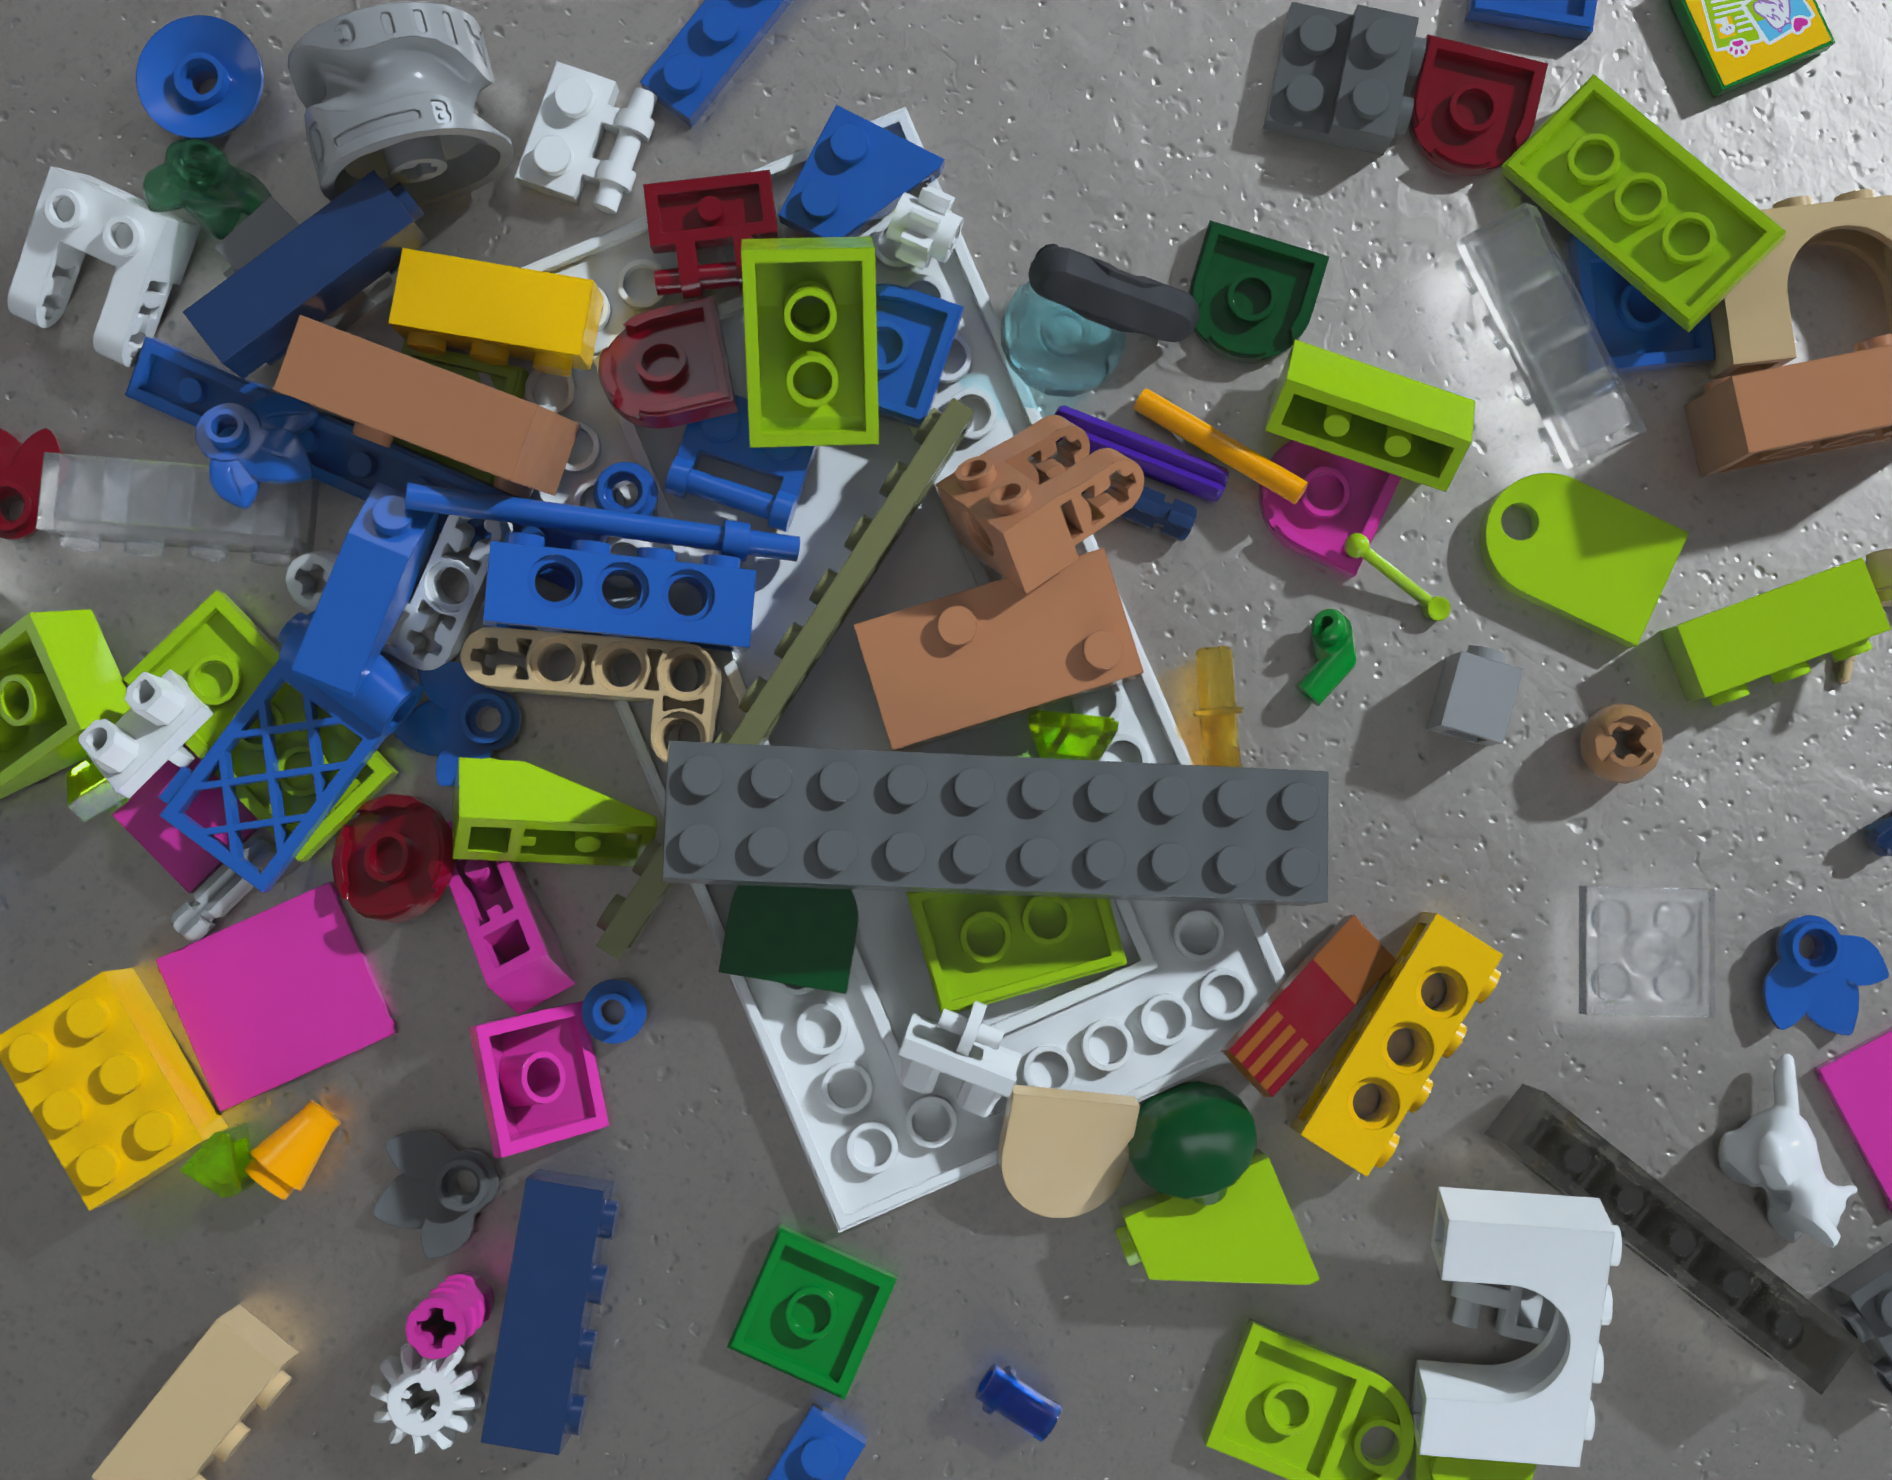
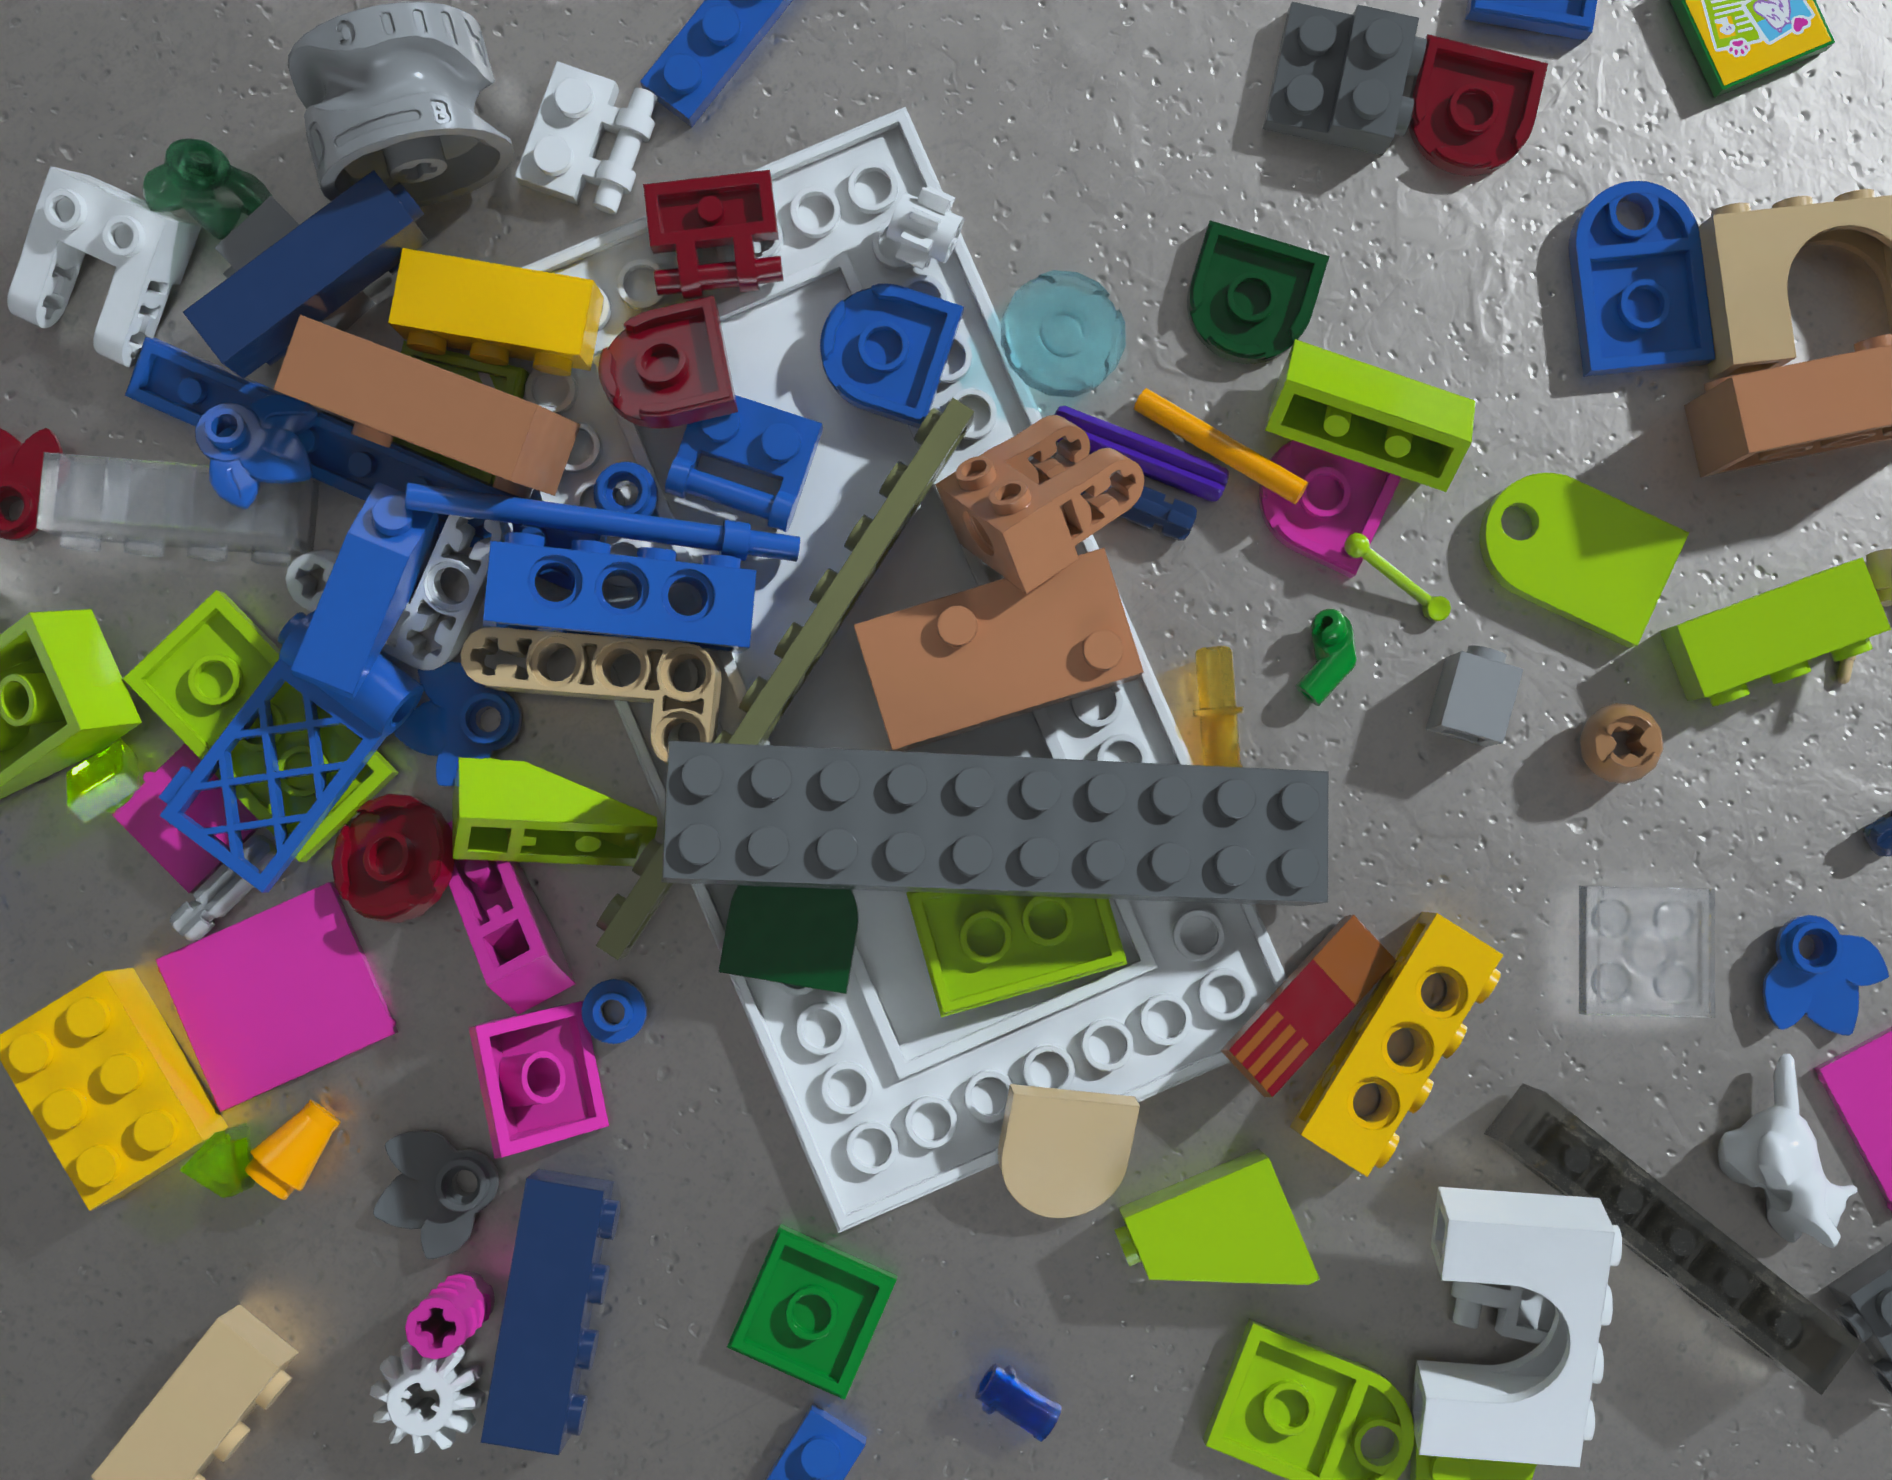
white hips [79,669,214,799] -> none
blue dish [136,15,264,141] -> none
lime slope [741,236,879,448] -> none
blue wing [778,105,945,238] -> none
white hips [898,1000,1022,1117] -> none
black piece [1028,243,1200,343] -> none
clear neon green slope [1028,710,1119,761] -> none
dark green dish [1128,1081,1257,1205] -> none
clear brick [1455,203,1648,469] -> none
lime tile [1502,74,1786,333] -> none

